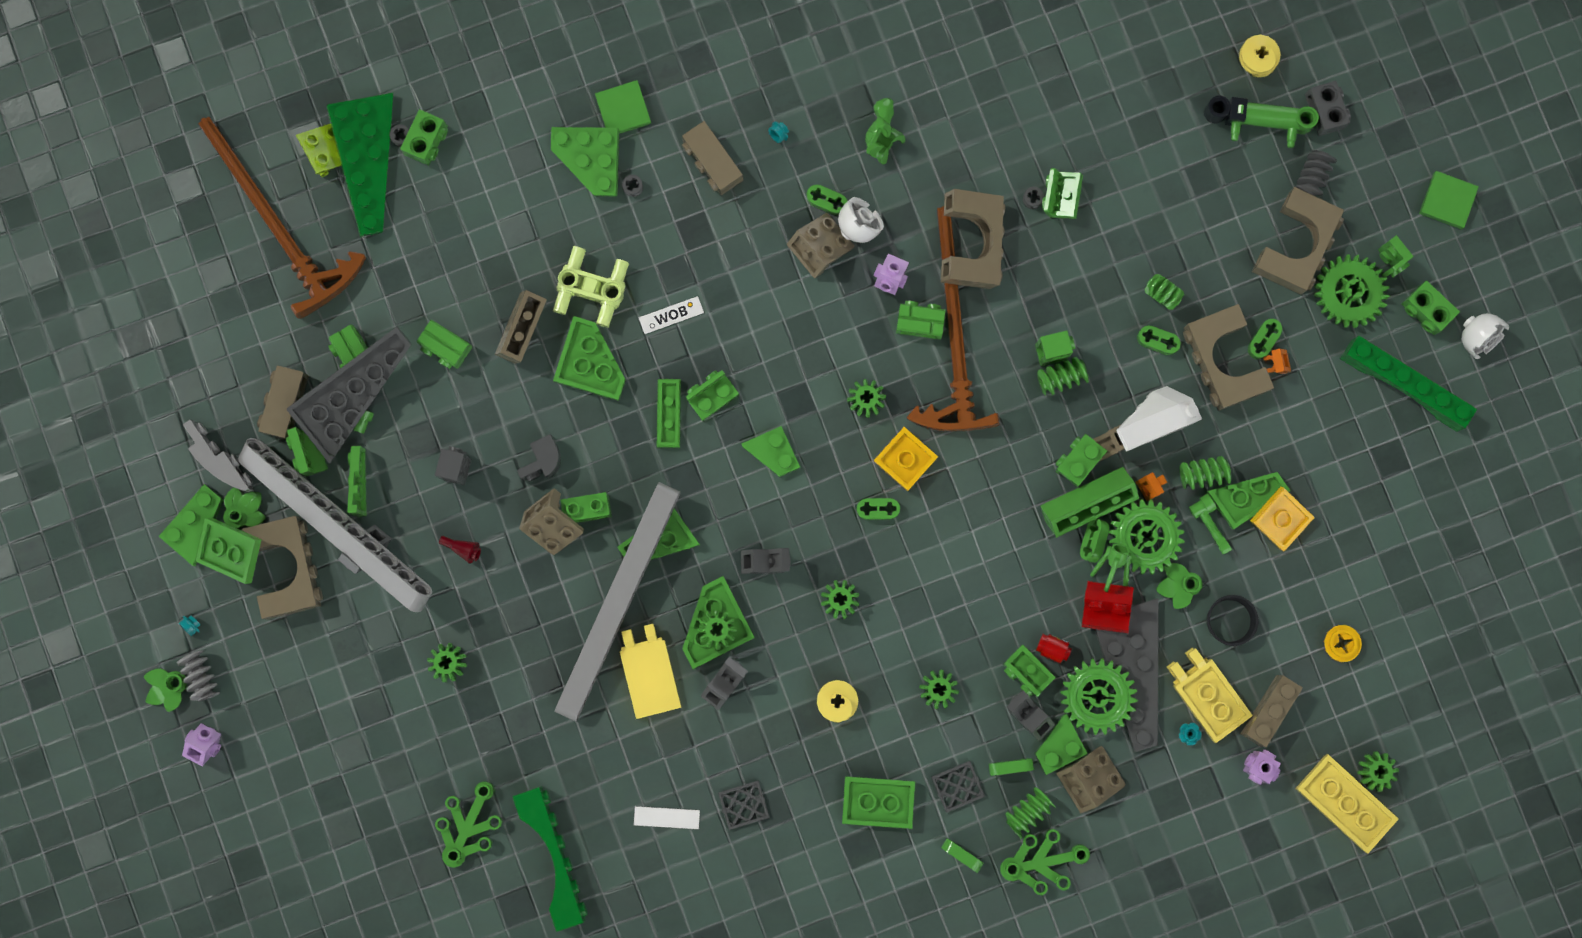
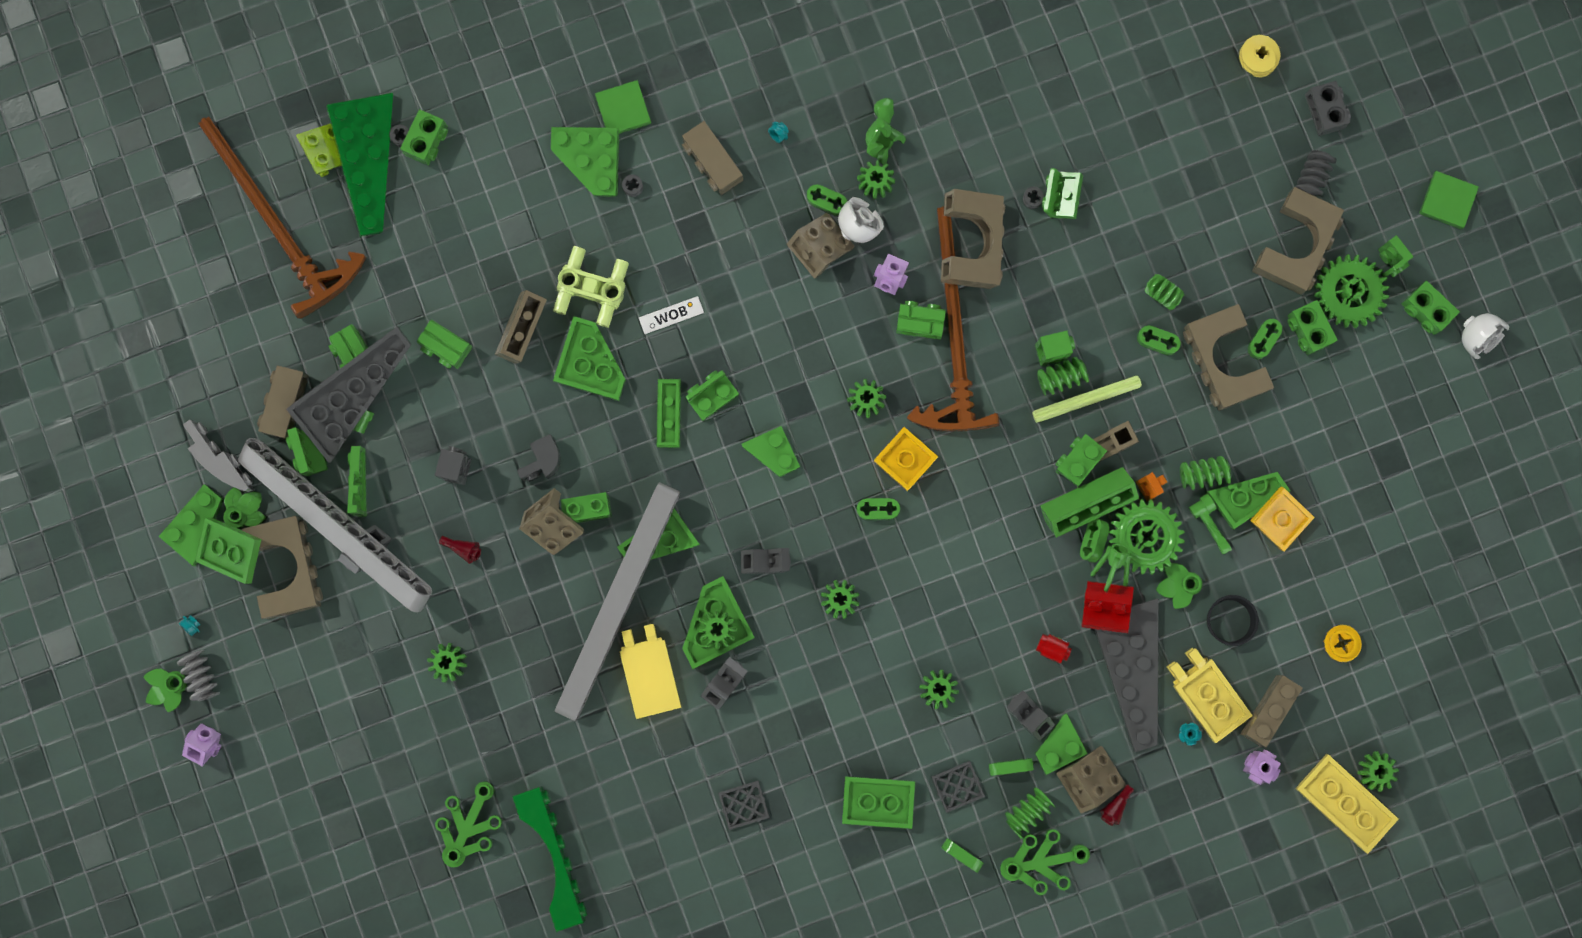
white sticker [634,807,700,829] -> none
light yellow piece [817,680,858,722] -> none
bright green bracket [1003,645,1056,697] -> none
bright green gear [1060,658,1138,735] -> none
white wedge [1116,386,1202,452] -> none
bright green piece [1204,95,1319,148] -> none
orange tile [1263,349,1291,374] -> none
green arch [1340,335,1477,432] -> none
none -> bright green gear [857,160,895,199]
none -> yellowish green axle [1032,376,1142,423]
none -> dark red cone [1099,785,1134,826]
none -> bright green brick [1287,300,1338,356]

